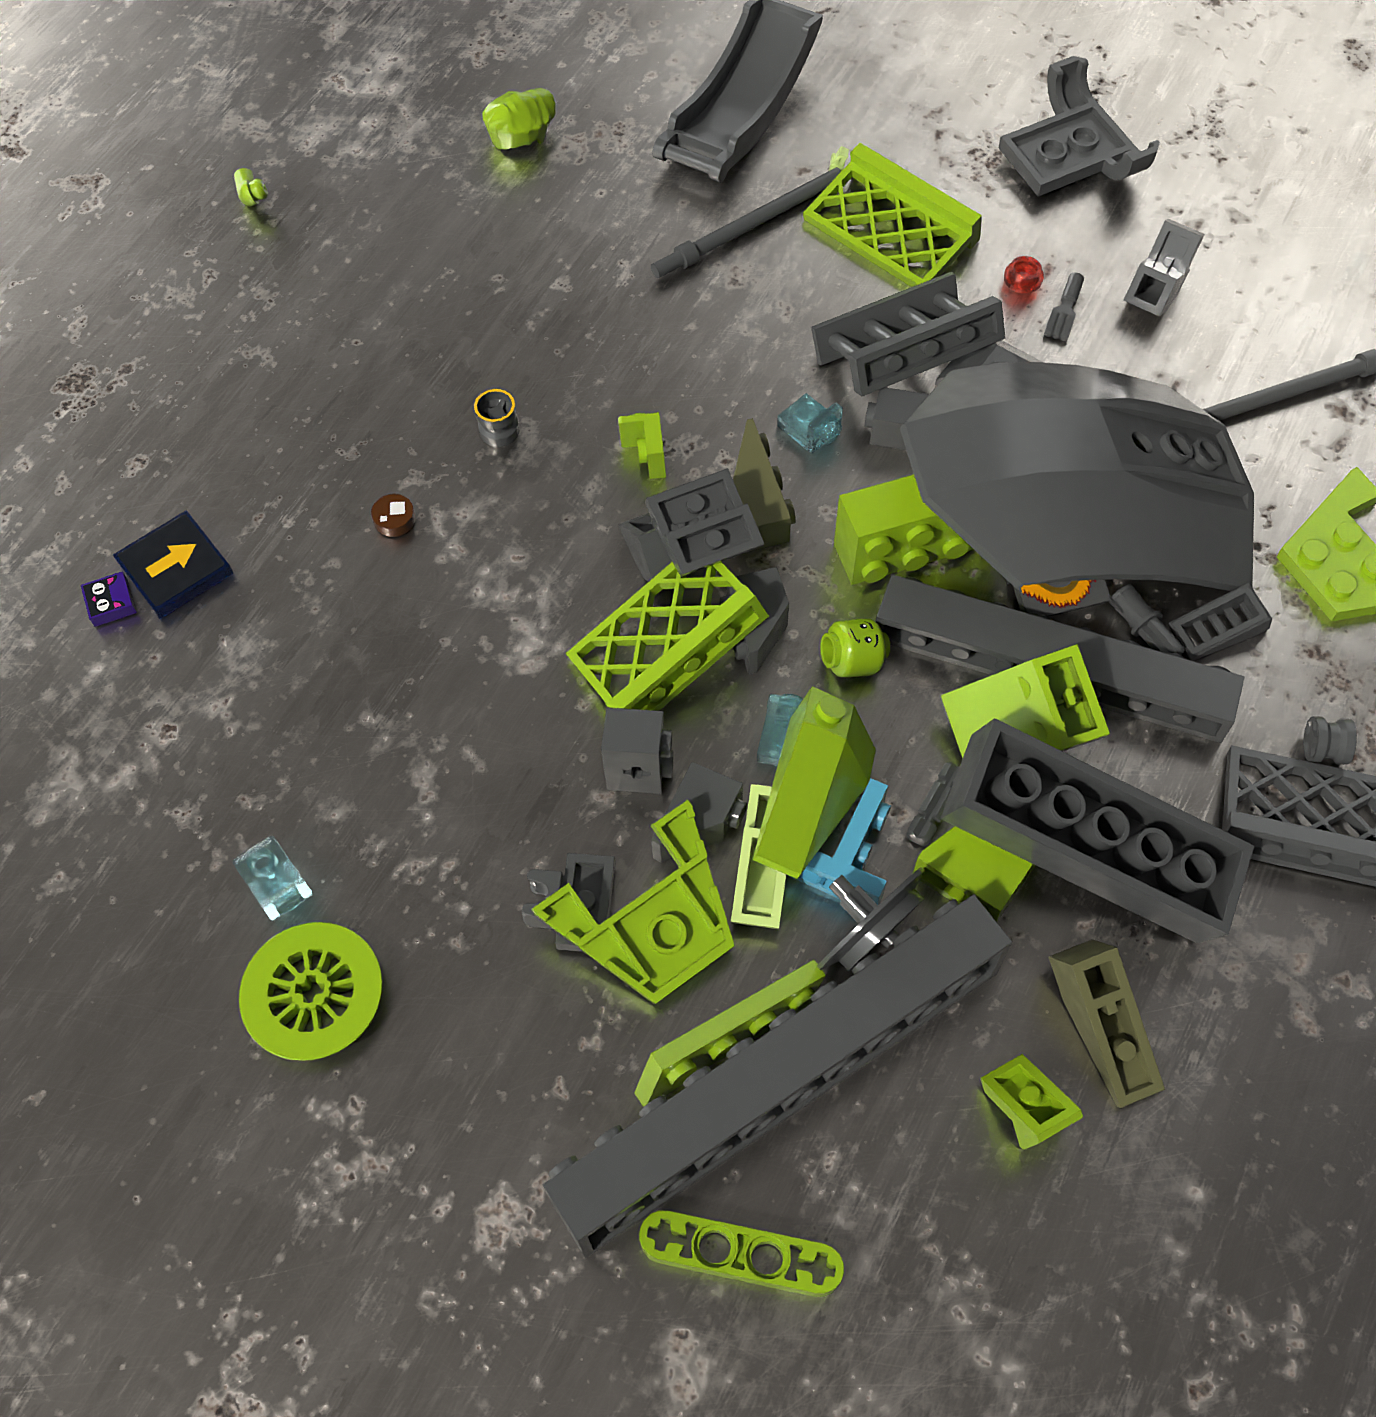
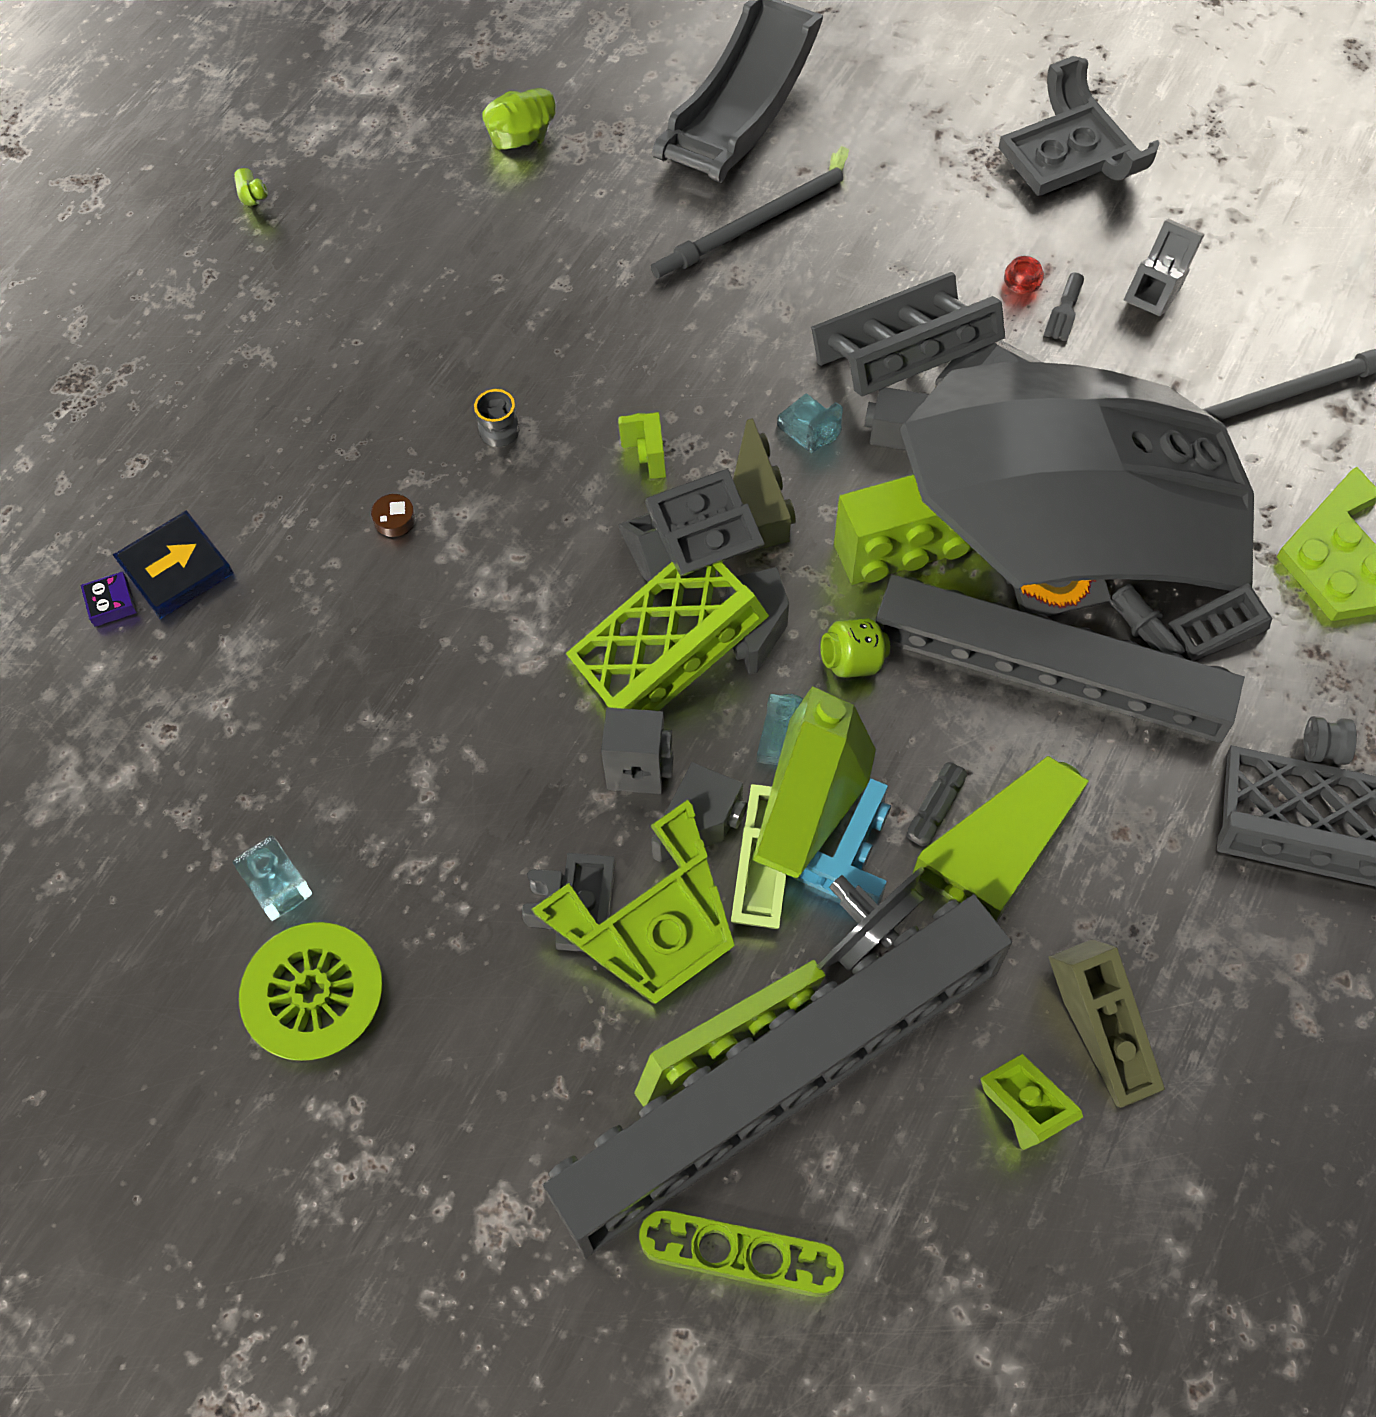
lime fence [803,142,982,287] -> none
lime slope [940,644,1110,759] -> none
dark grey brick [940,718,1254,944] -> none

